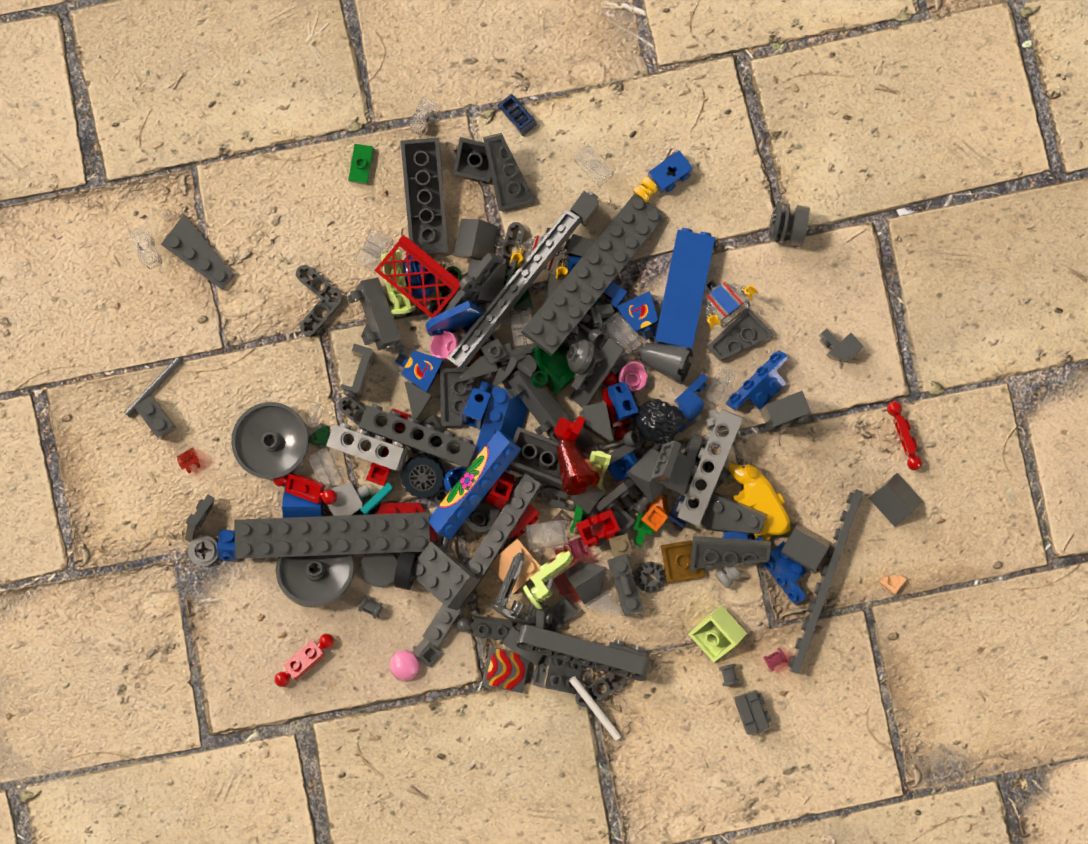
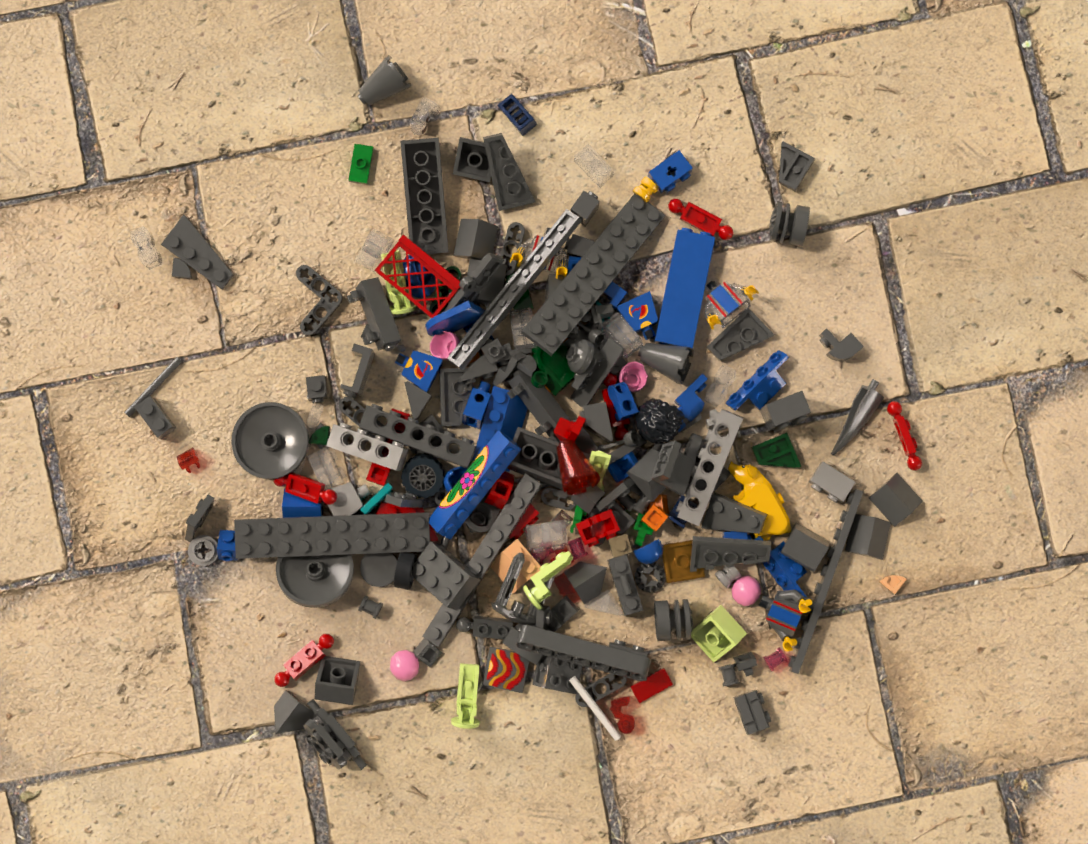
none -> dark grey tile [172,258,192,279]
none -> dark grey slope [274,690,314,734]
none -> dark grey piece [303,699,367,770]
none -> dark grey bracket [306,375,328,403]
none -> dark grey slope [314,656,361,705]
none -> dark grey cone [358,55,412,105]
none -> dark grey wing [385,491,424,508]
none -> yellowish green piece [451,663,480,729]
none -> clear pink bush [530,540,555,566]
none -> clear red leg [609,695,635,734]
none -> red slope [630,668,673,703]
none -> blue hair [633,539,663,564]
none -> dark grey wheel [654,599,693,641]
none -> red plate [668,198,734,240]
none -> bright pink hair [731,575,761,606]
none -> dark grey tile [733,652,757,677]
none -> dark green wing [751,433,802,468]
none -> torso [759,589,812,651]
none -> dark grey wing [779,141,815,192]
none -> light grey brick [808,462,856,503]
none -> dark grey piece [831,379,884,456]
none -> dark grey slope [845,514,891,560]

